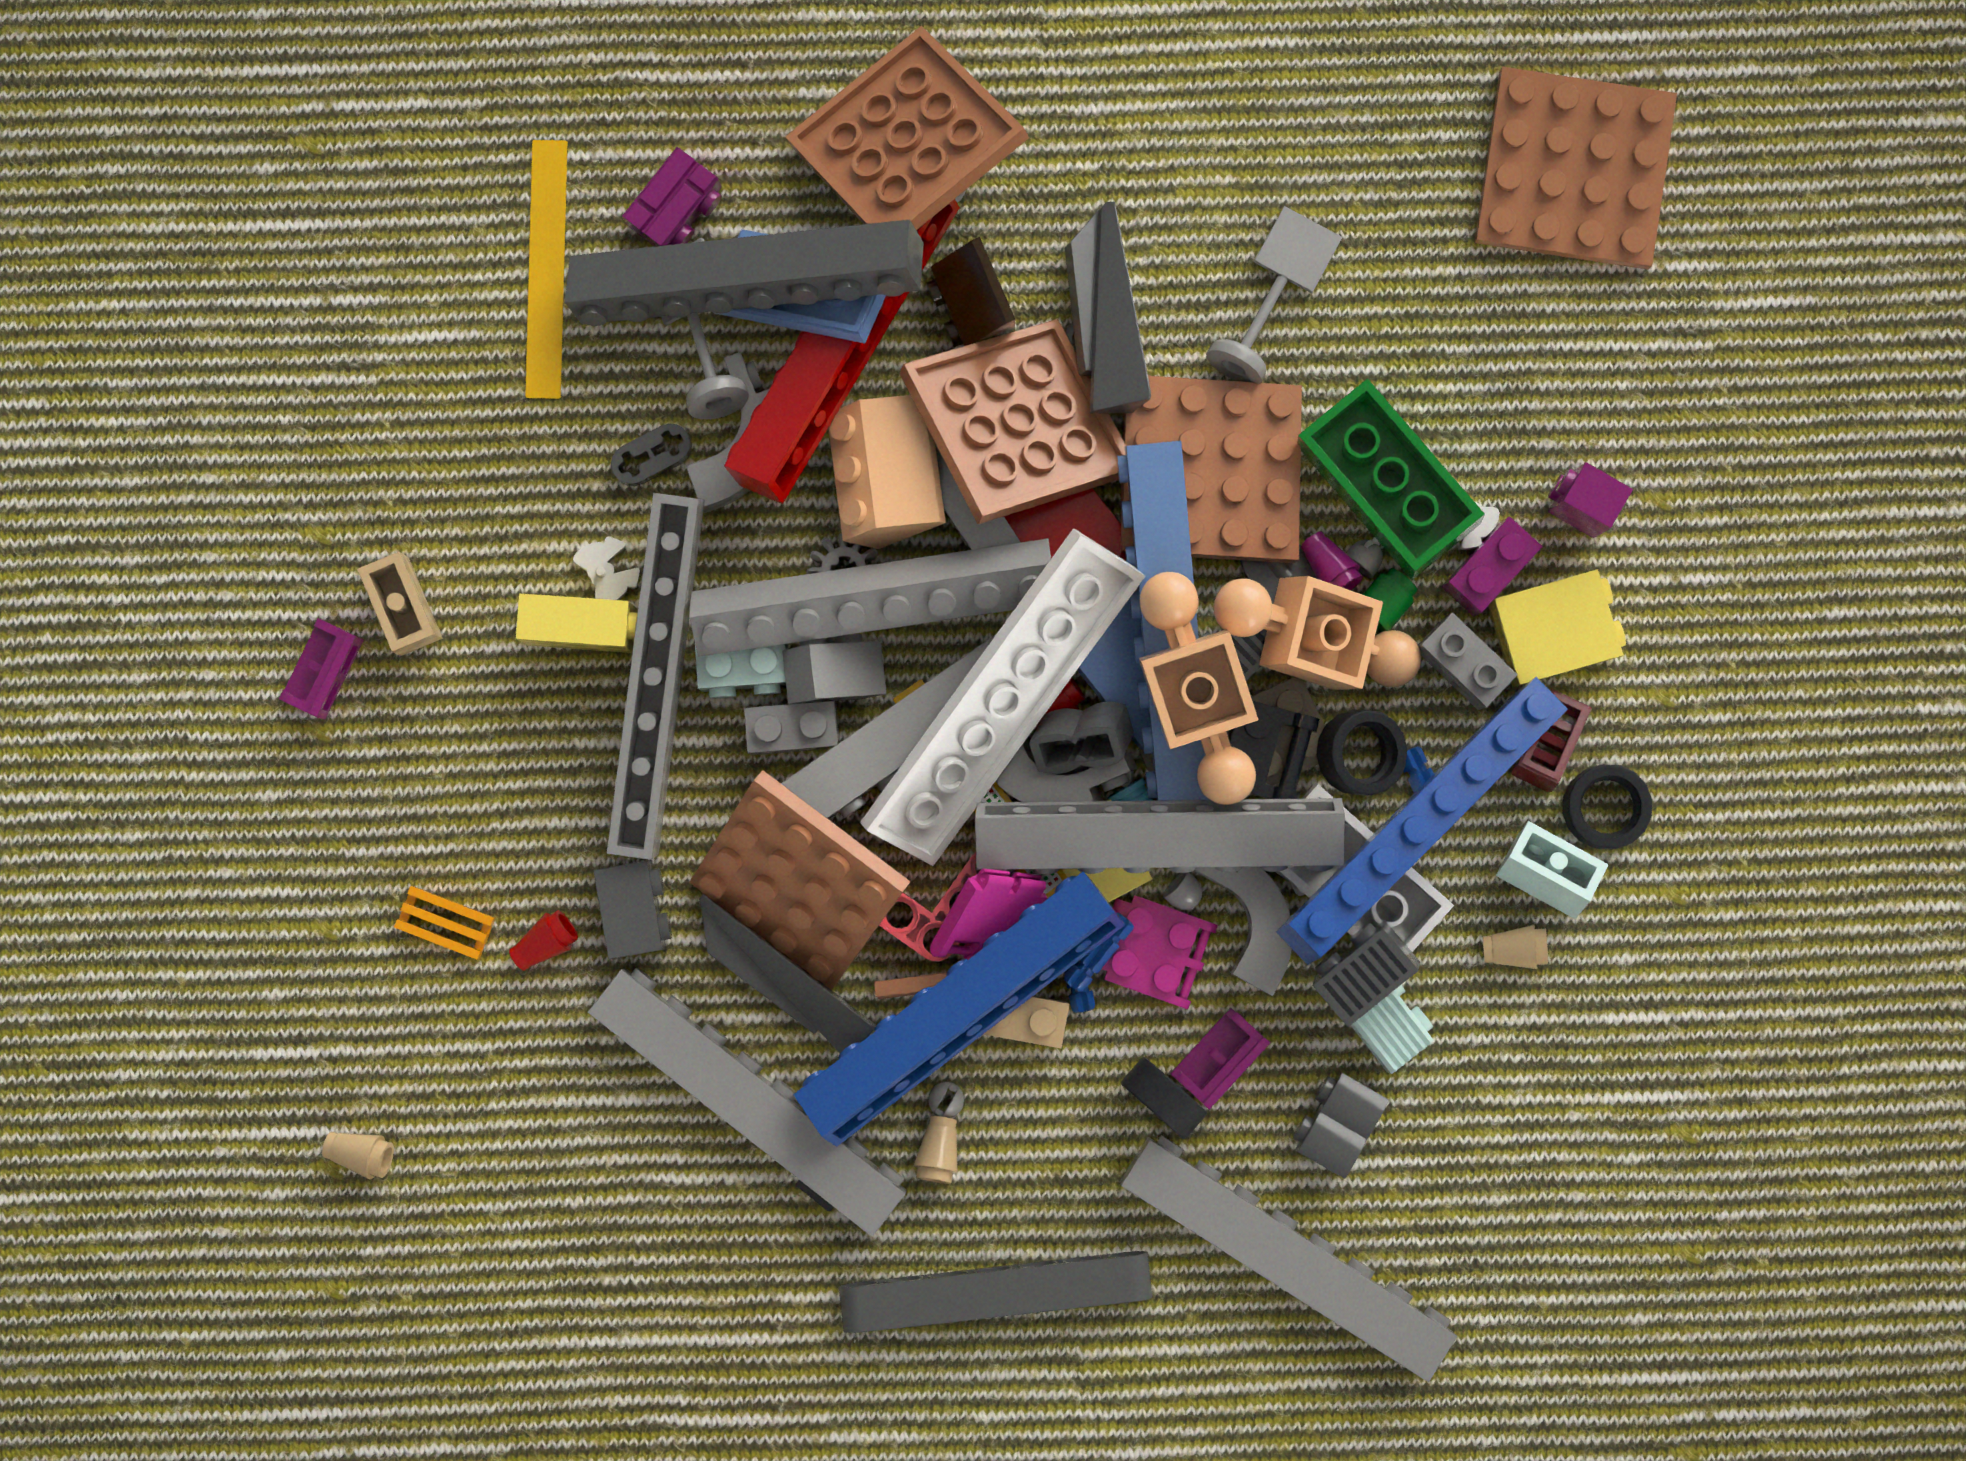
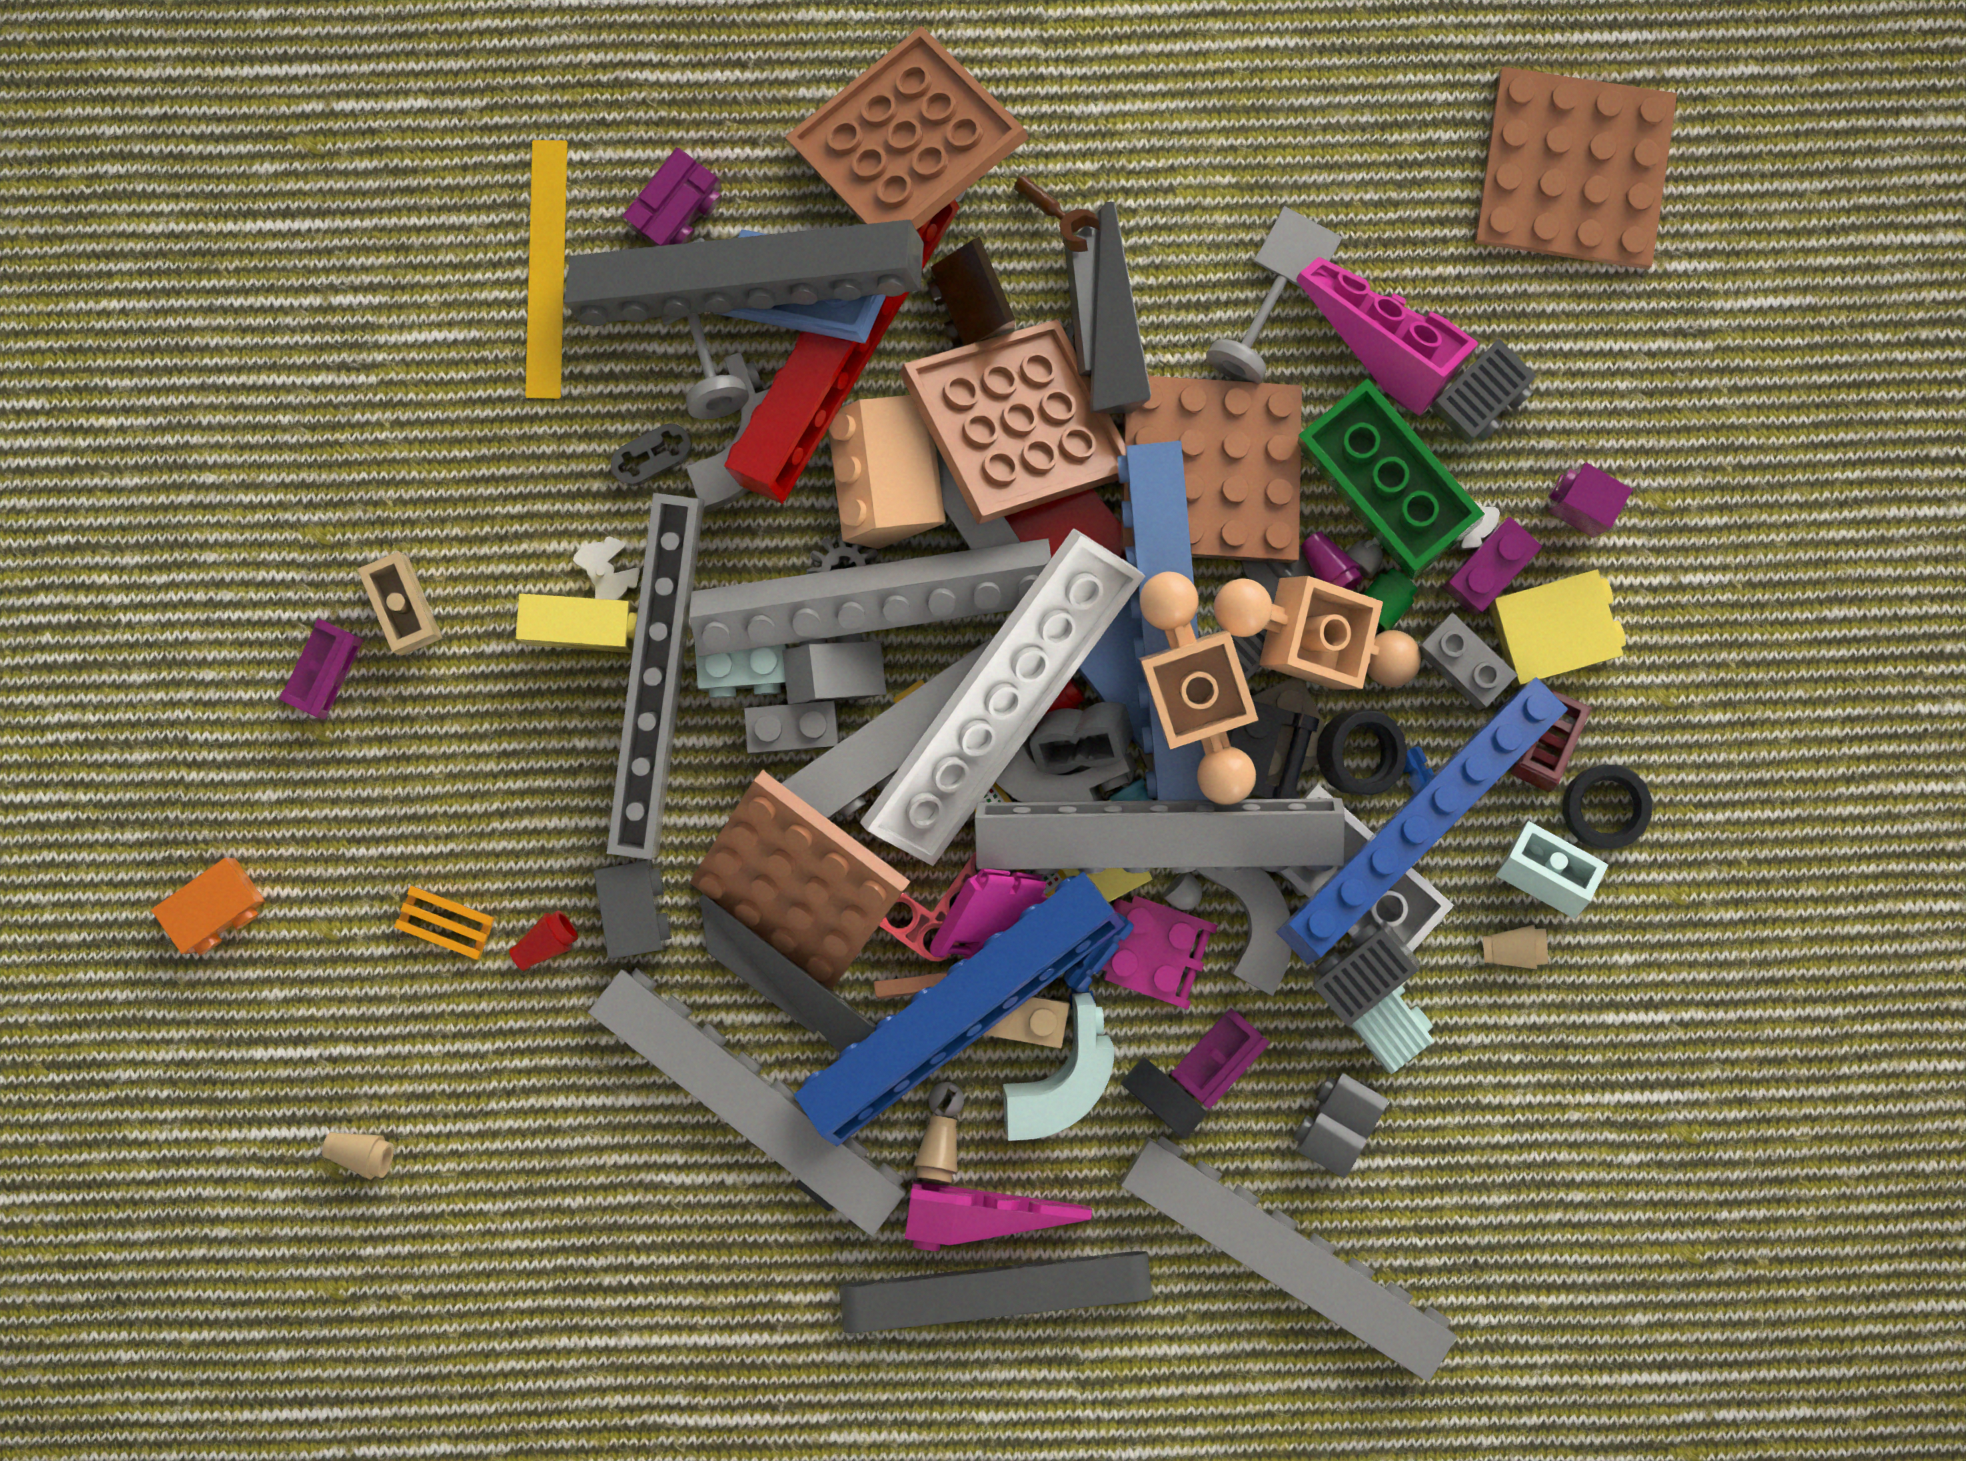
none -> orange brick [151,857,266,956]
none -> dark pink wedge [905,1181,1092,1251]
none -> light aqua arch [1003,993,1115,1141]
none -> reddish brown piece [1014,175,1100,252]
none -> dark pink wedge [1296,257,1479,416]
none -> dark grey brick [1430,338,1537,444]

